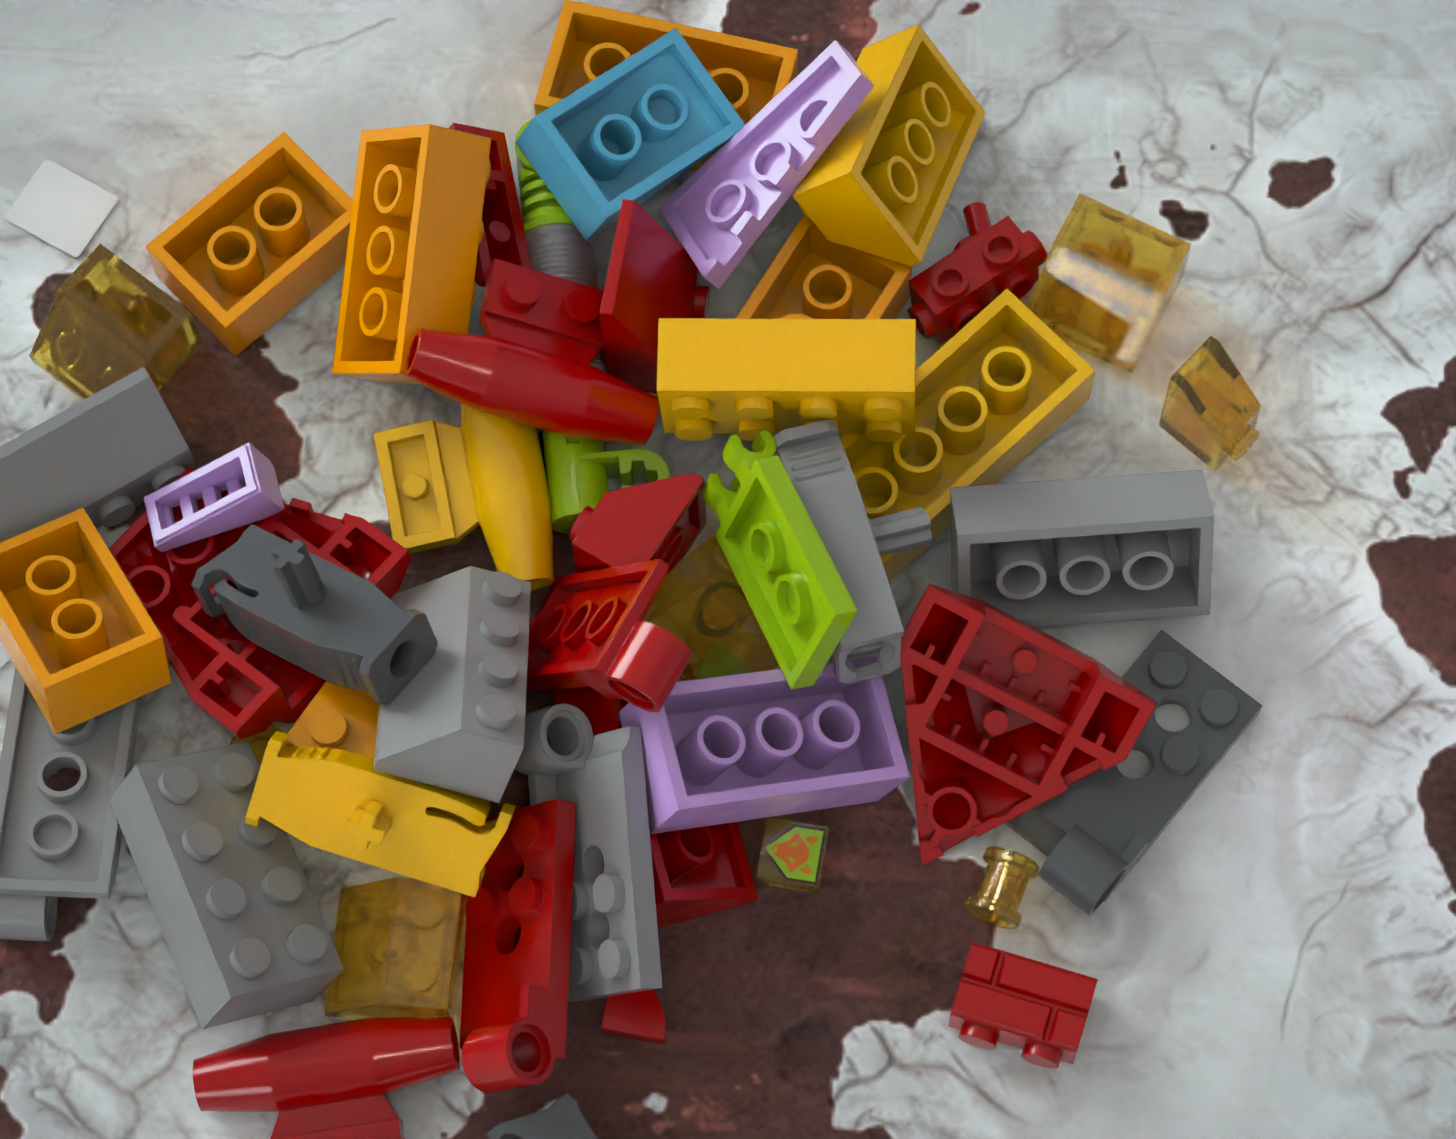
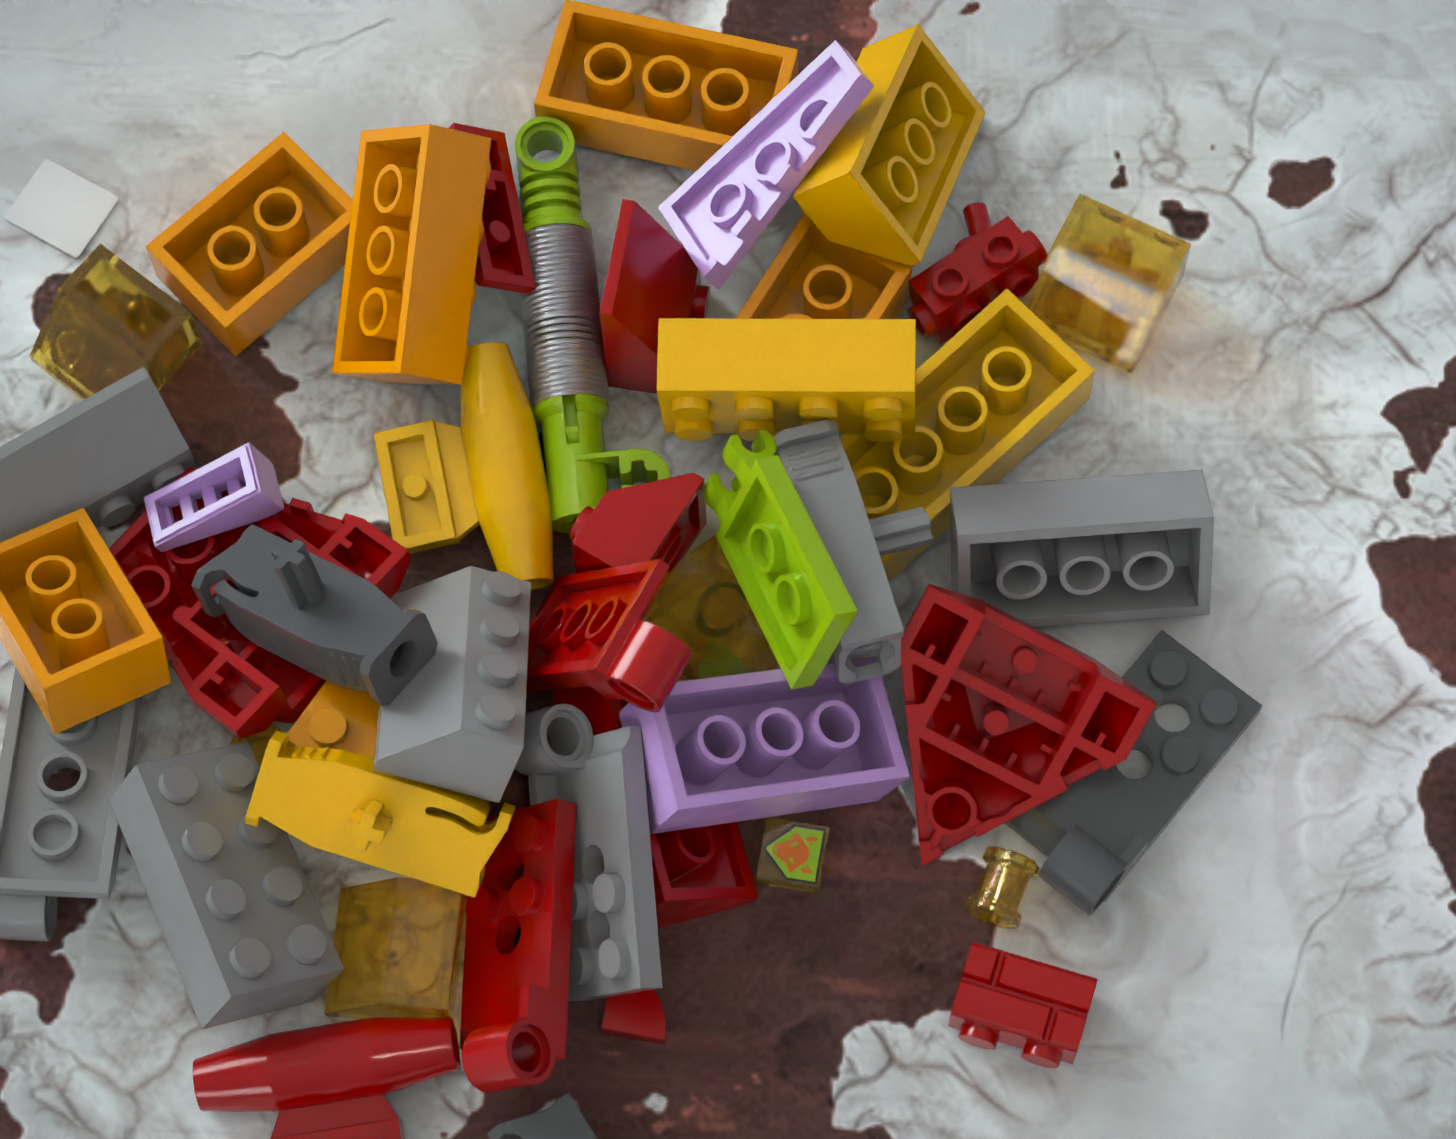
red plate [405,258,659,445] -> none
medium azure slope [515,28,745,241] -> none
clear yellow slope [1159,335,1261,471] -> none

